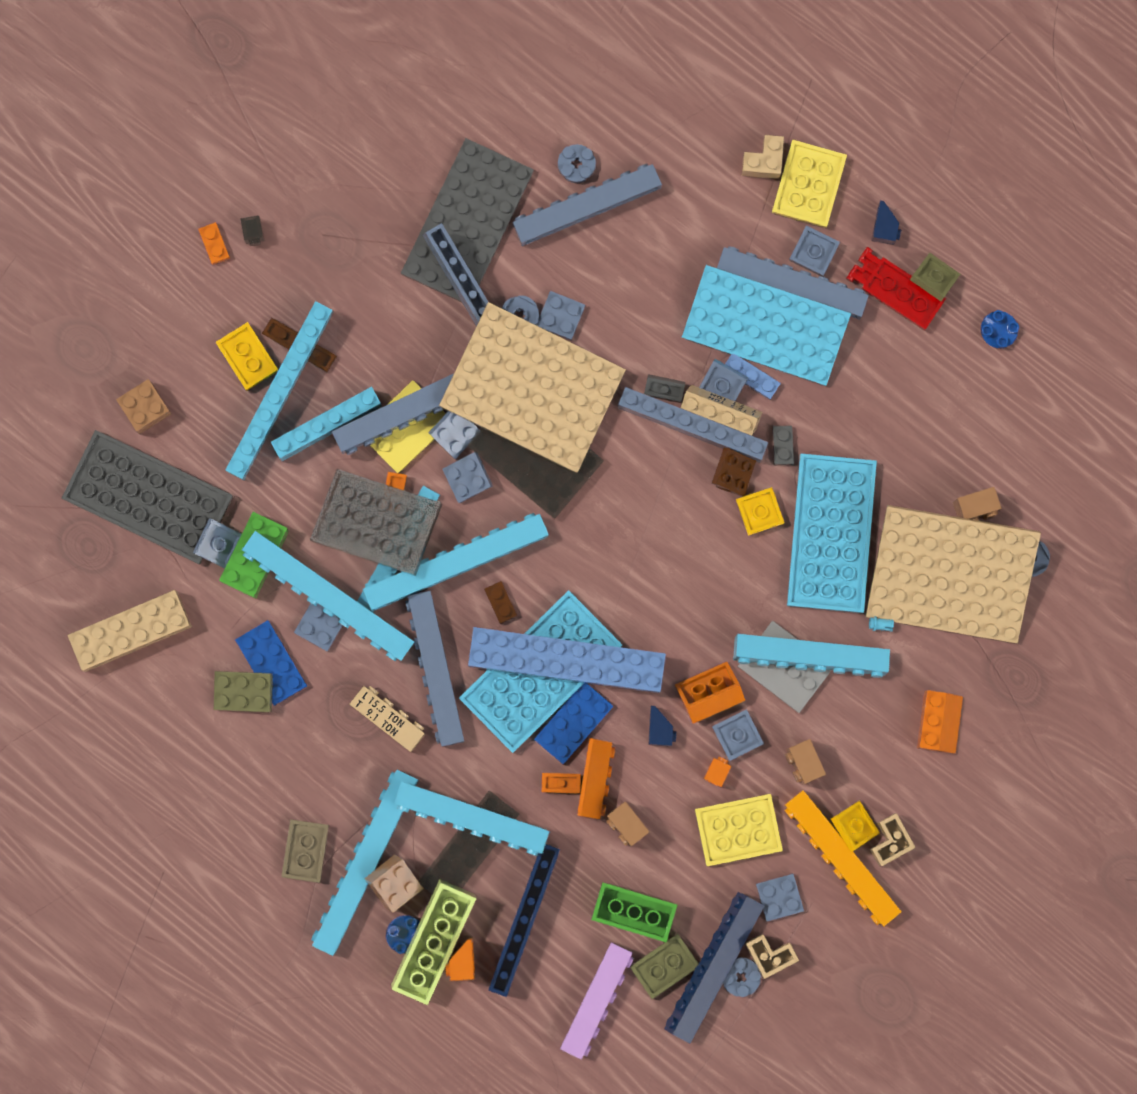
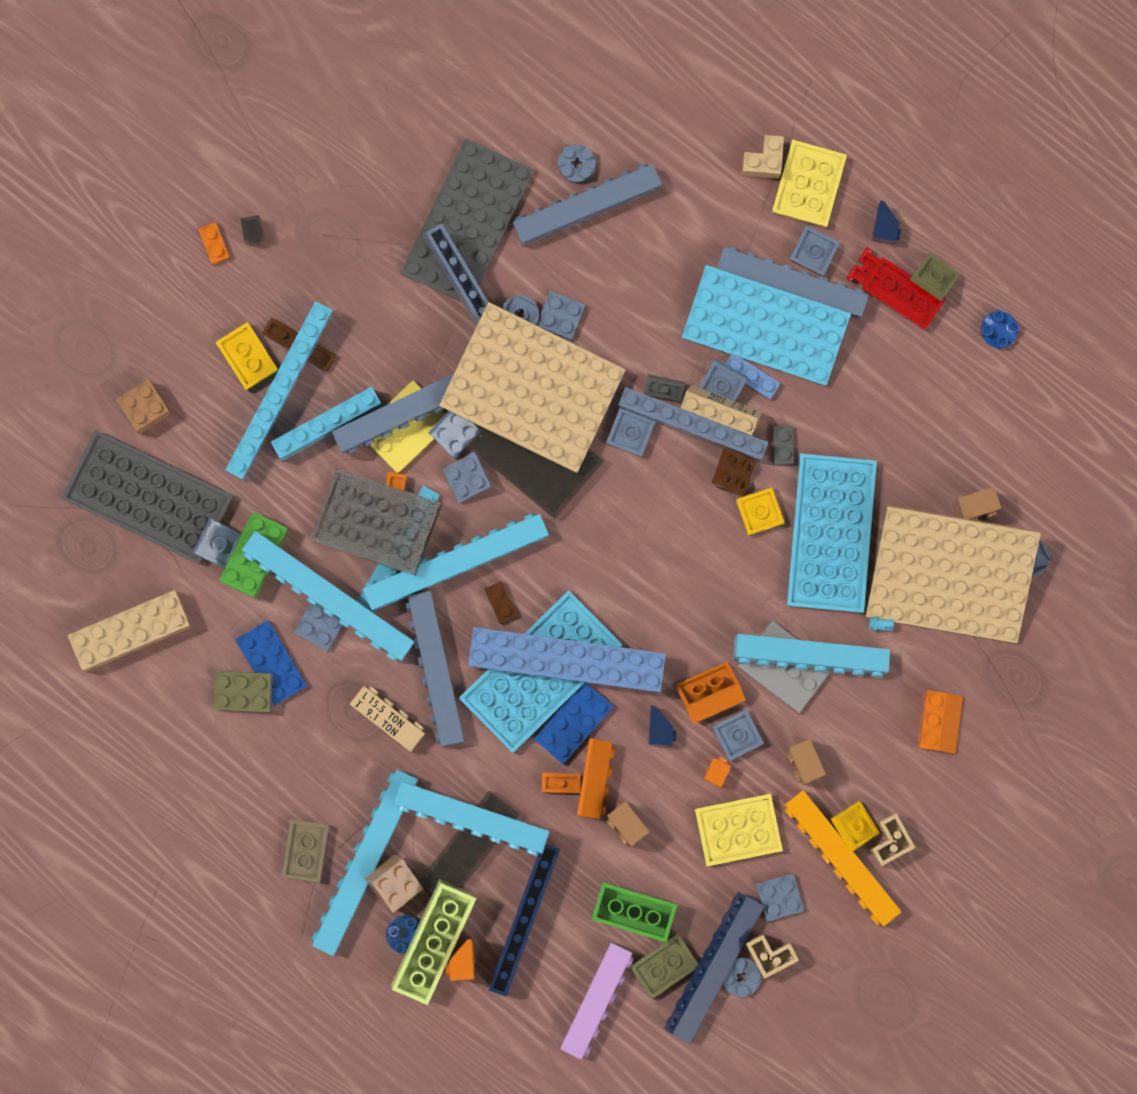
none -> sand blue plate [606,408,655,458]

